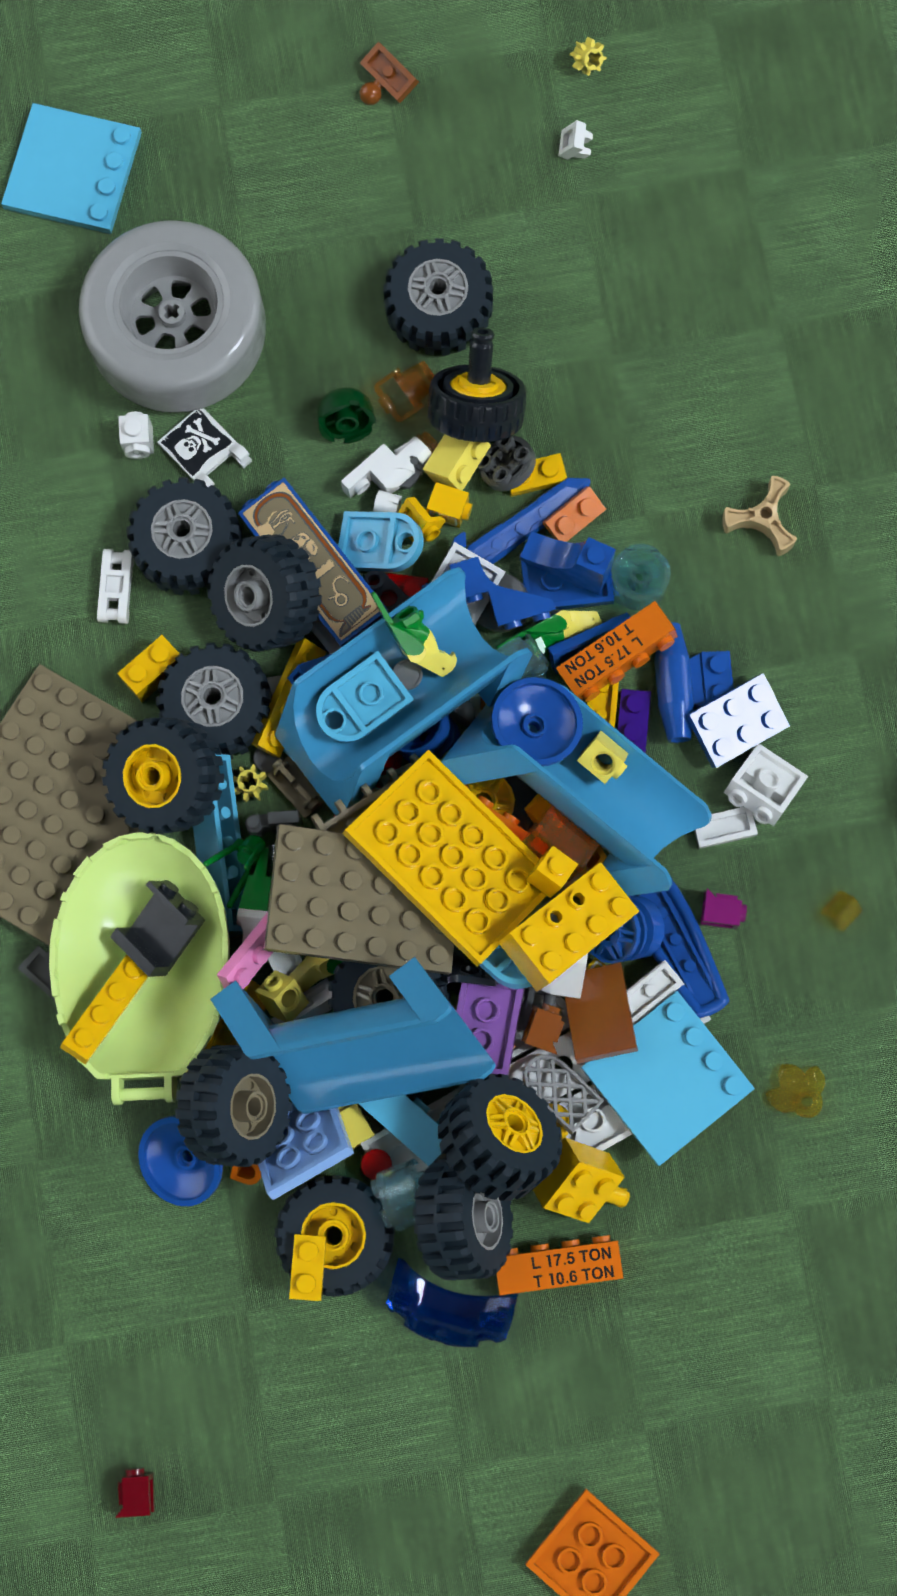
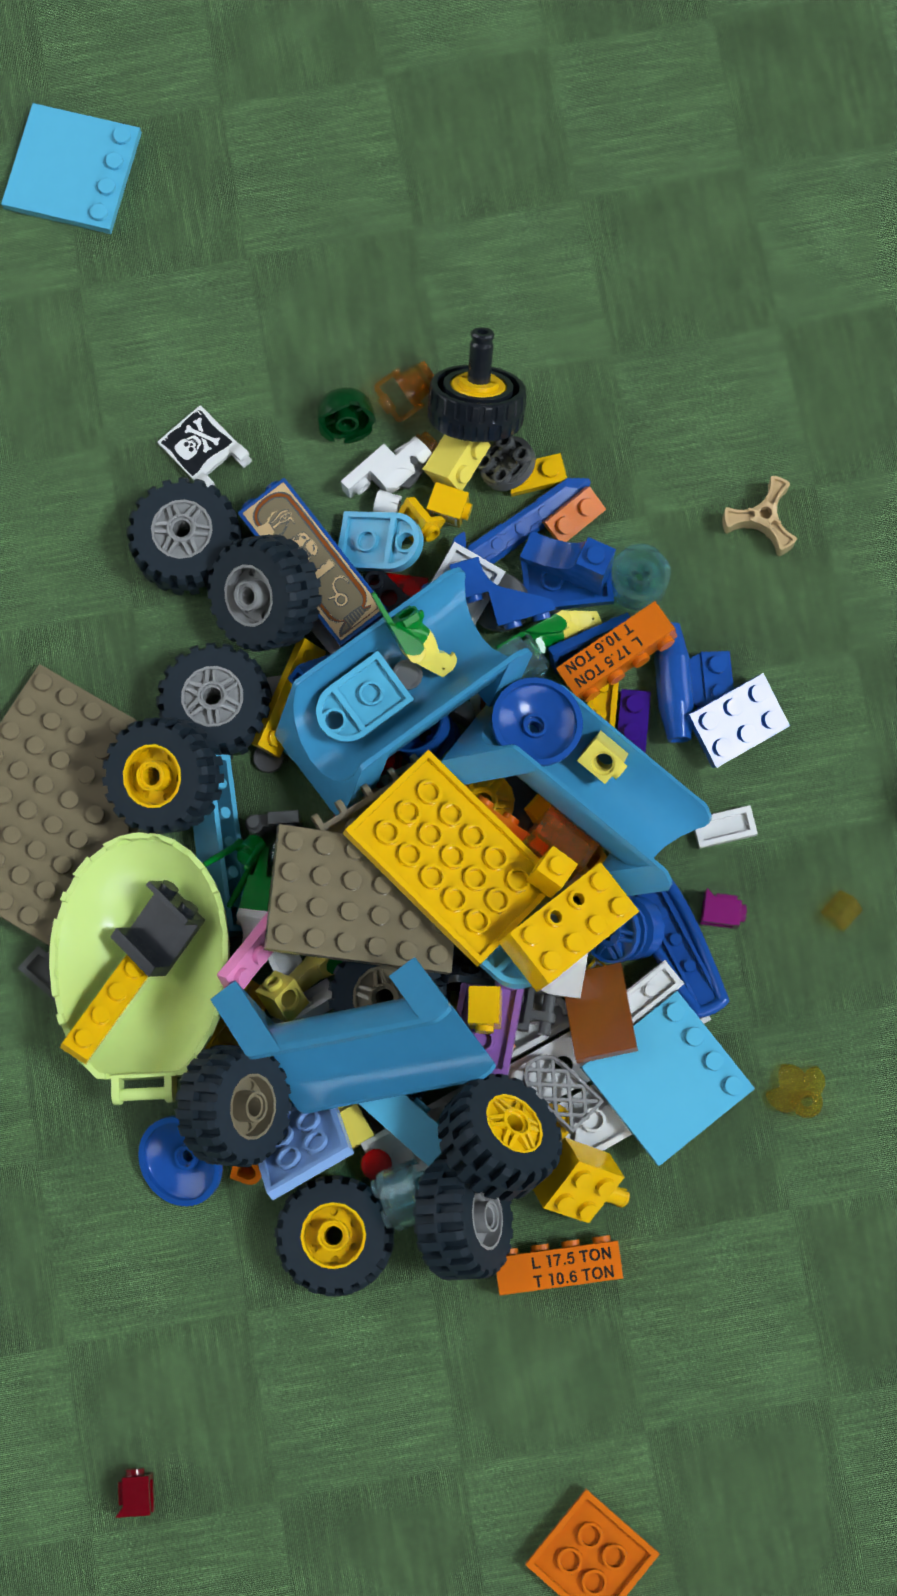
light grey wheel [79,220,266,413] -> none
white plate [97,549,134,624] -> none
yellow brick [117,635,180,702] -> none
white brick [119,411,154,459] -> none
light yellow gear [233,764,269,803] -> none
dark tan hinge [266,756,325,818] -> none
yellow plate [289,1234,327,1301] -> none
dark orange plate [359,41,419,105] -> none
black wheel [383,238,493,356] -> none
clear blue windscreen [385,1258,518,1347] -> none
dark orange window [521,1002,565,1055] -> none
white tile [558,120,593,160] -> none
light yellow gear [570,37,607,76] -> none
white plate [724,744,808,827] -> none
none -> yellow brick [468,986,502,1034]

